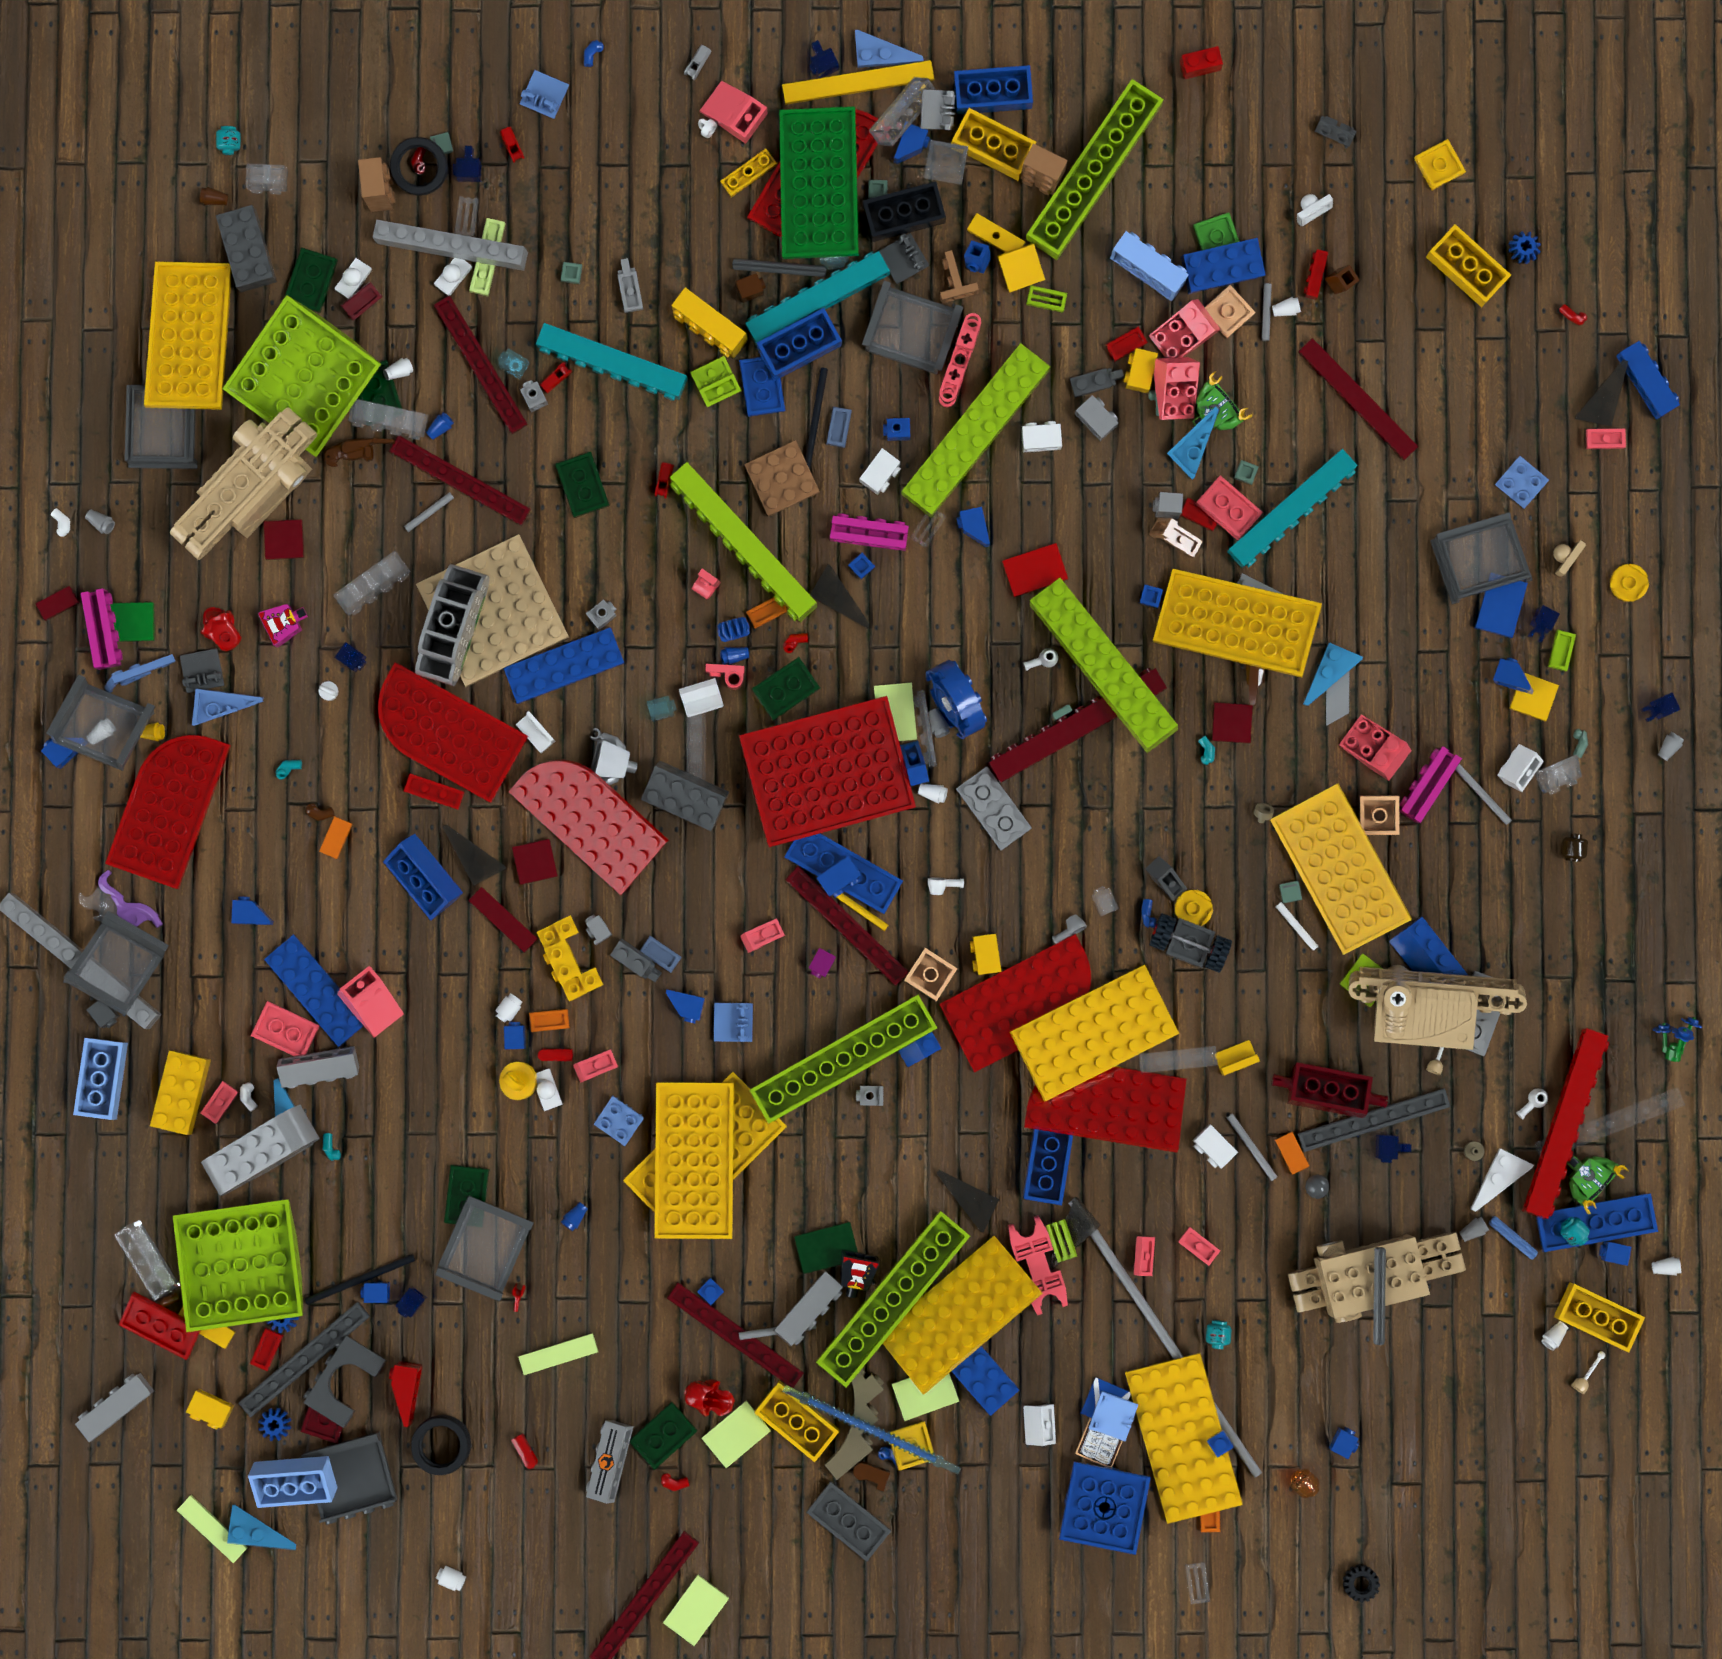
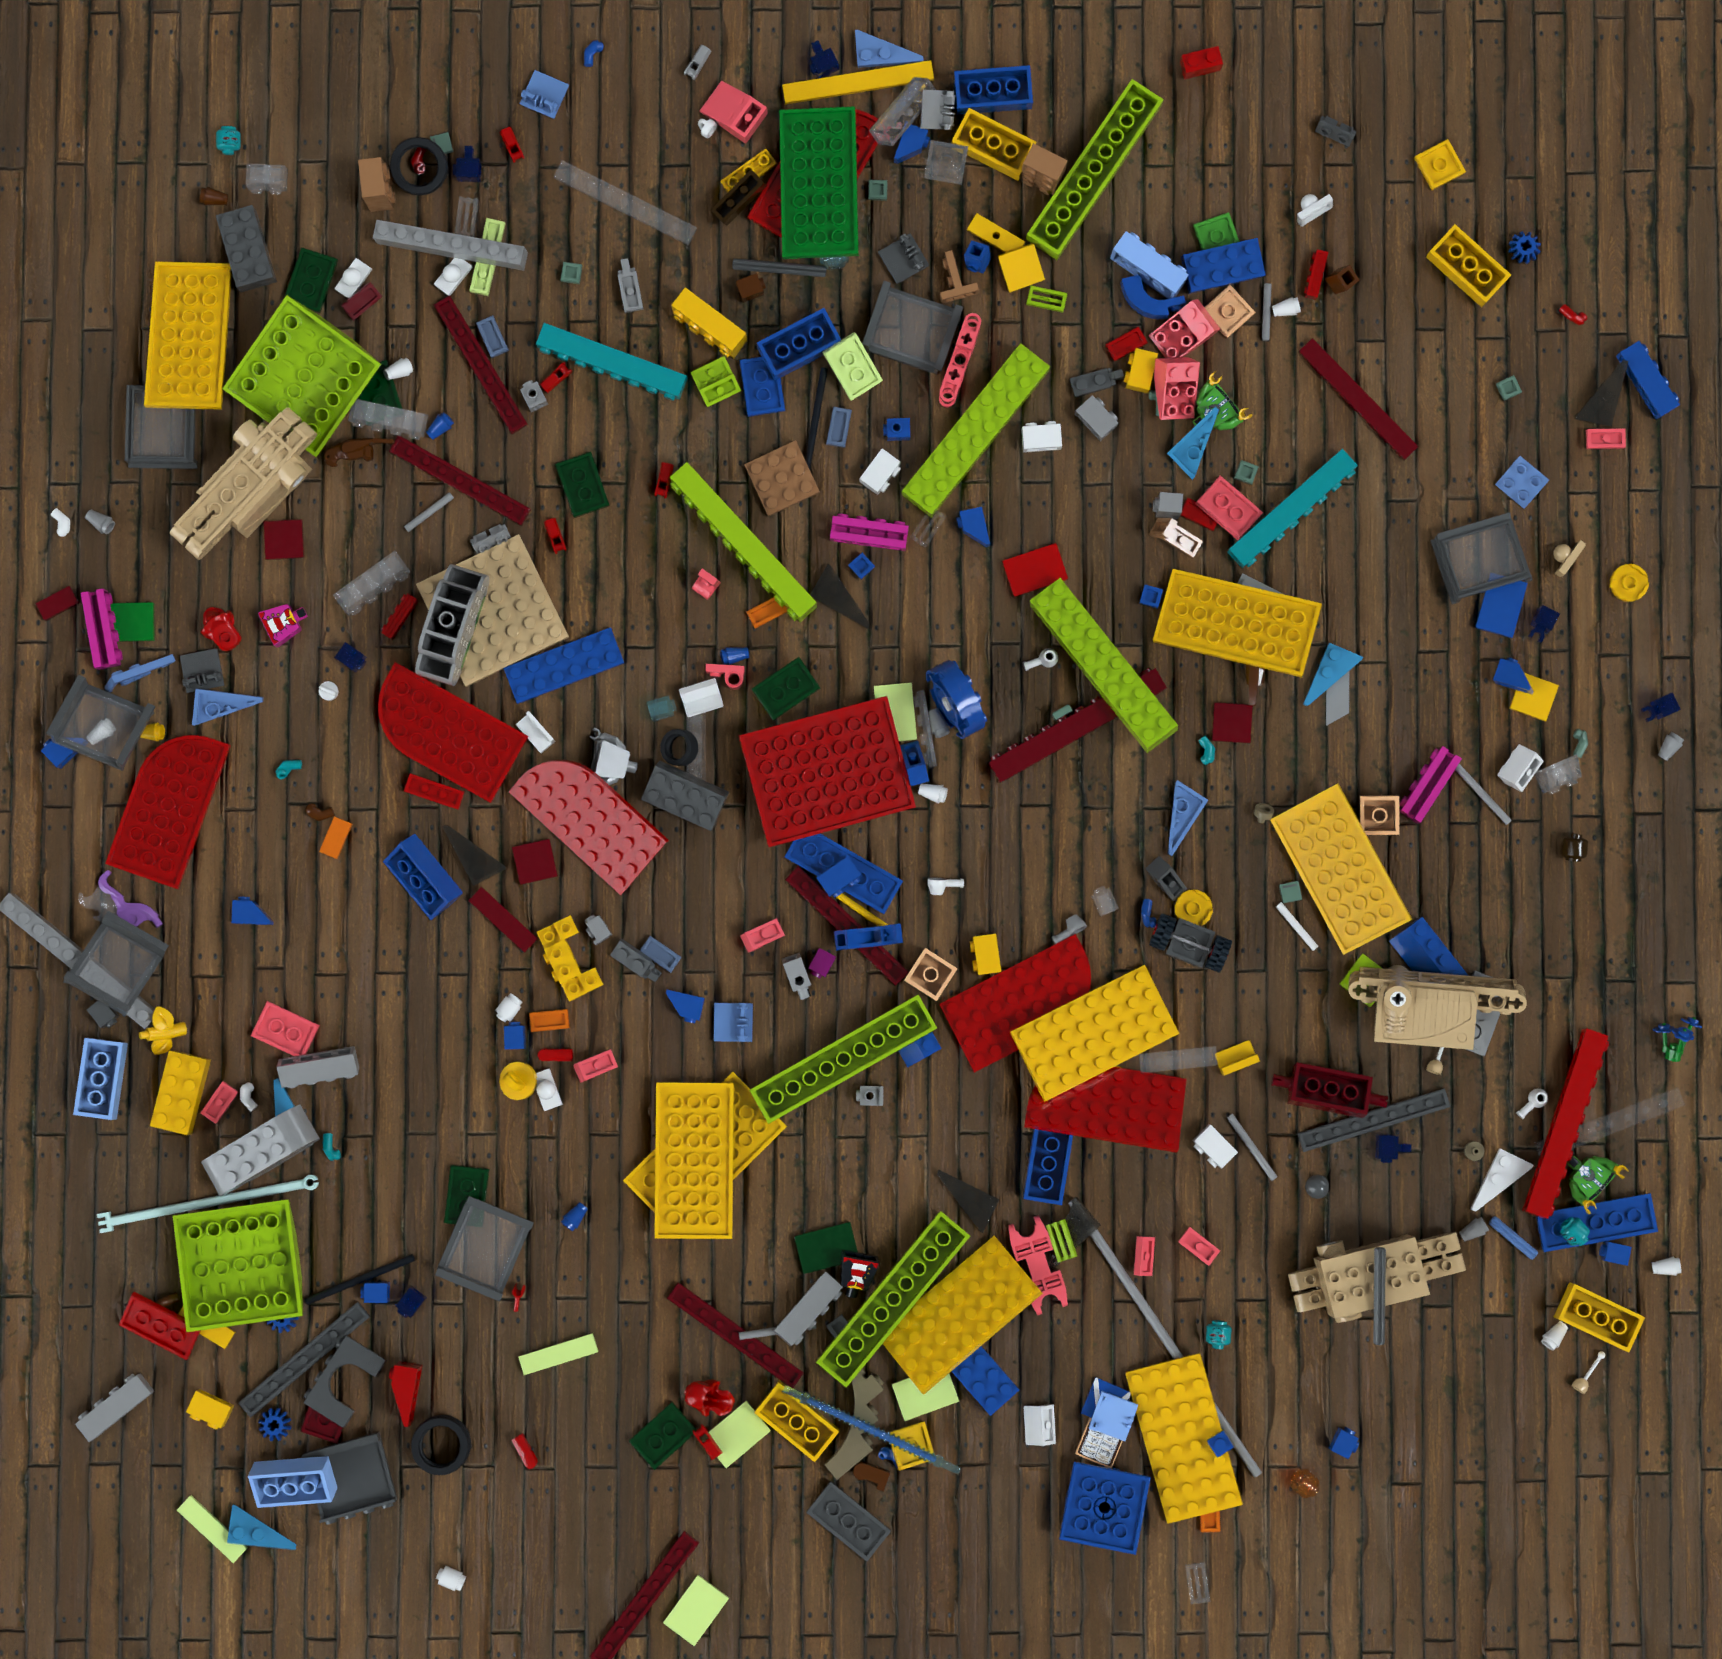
clear brick [114,1220,180,1301] -> none
red tile [250,1327,284,1371] -> none
blue plate [264,934,364,1047] -> none
coral slope [337,966,404,1038] -> none
clear light blue brick [498,348,530,379] -> none
light grey brick [586,599,617,630] -> none
light grey brick [586,1420,634,1504] -> none
medium blue hinge [594,1096,644,1146] -> none
red arm [661,1473,690,1491] -> none
blue plate [697,1278,724,1305] -> none
blue gear [717,617,750,642] -> none
teal brick [745,251,890,346] -> none
red arm [783,633,808,653] -> none
black brick [863,181,946,242] -> none
light grey piece [956,767,1032,851] -> none
orange tile [1274,1131,1309,1175] -> none
coral slope [1339,714,1412,781] -> none
black tyre [1343,1565,1380,1603] -> none
lime tile [1548,630,1576,672] -> none
none -> light aqua hinge [96,1174,319,1233]
none -> yellow plant [139,1006,187,1055]
none -> red piece [381,593,419,641]
none -> light grey hinge [470,524,511,554]
none -> sand blue tile [476,316,509,358]
none -> red bar [543,518,567,554]
none -> clear tile [554,160,697,246]
none -> black tyre [660,729,698,766]
none -> red bar [692,1424,723,1460]
none -> dark brown brick [711,170,767,226]
none -> light grey torso [782,952,811,1000]
none -> yellowish green tile [822,332,883,401]
none -> dark grey plate [826,1314,848,1337]
none -> blue arch [834,924,903,951]
none -> blue arch [1120,275,1186,319]
none -> medium blue wing [1167,780,1208,857]
none -> sand green tile [1496,375,1522,401]

